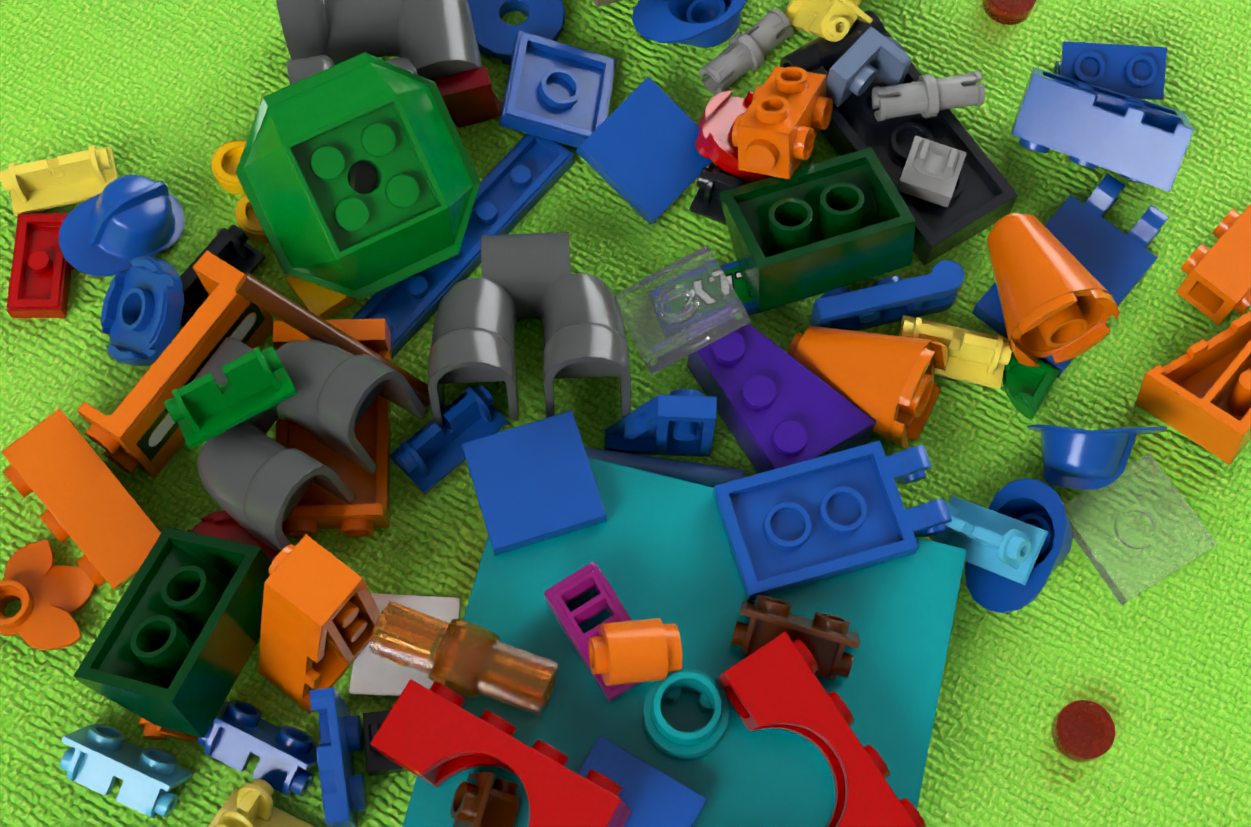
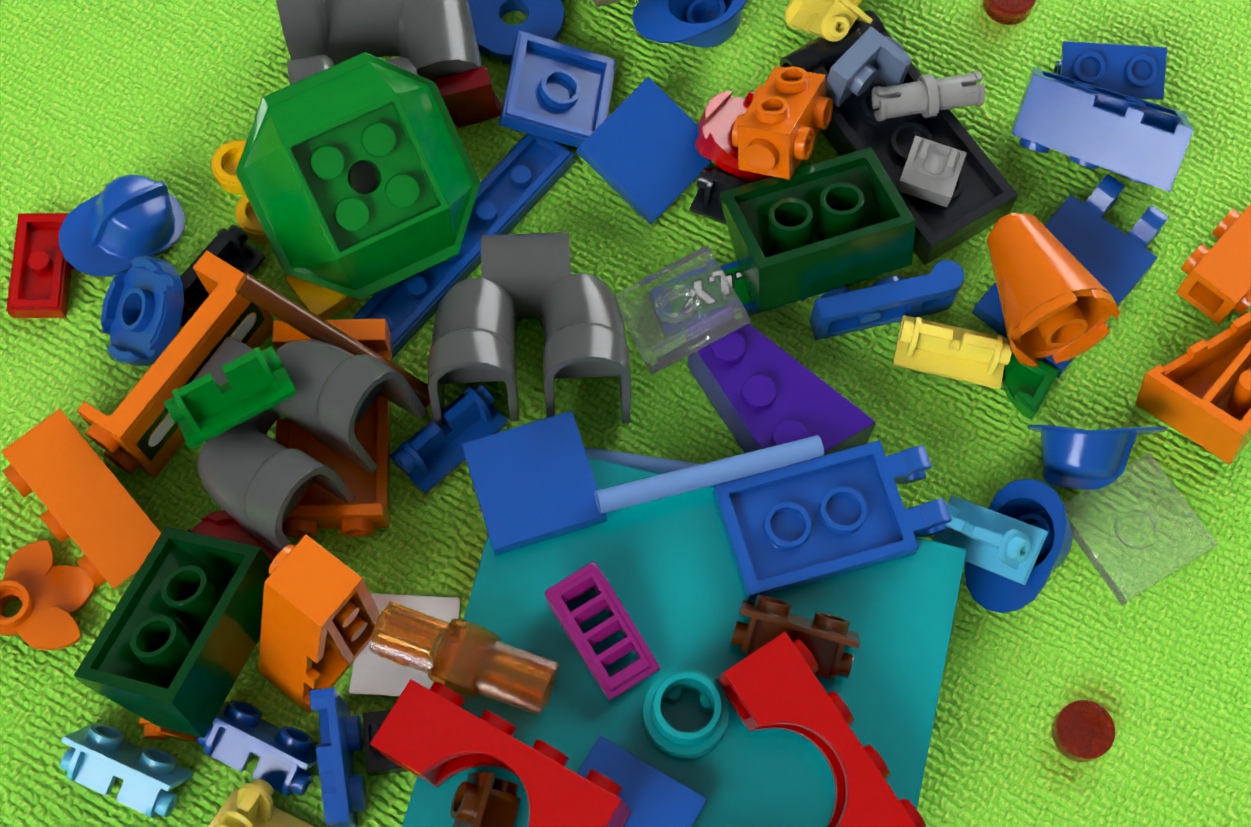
light yellow hinge [0,145,118,216] -> none
orange brick [588,618,682,686] -> none
blue wing [604,389,717,457] -> none
light grey pin [699,9,794,95] -> none
orange cone [787,326,948,449] -> none
none -> medium blue bar [594,435,824,514]

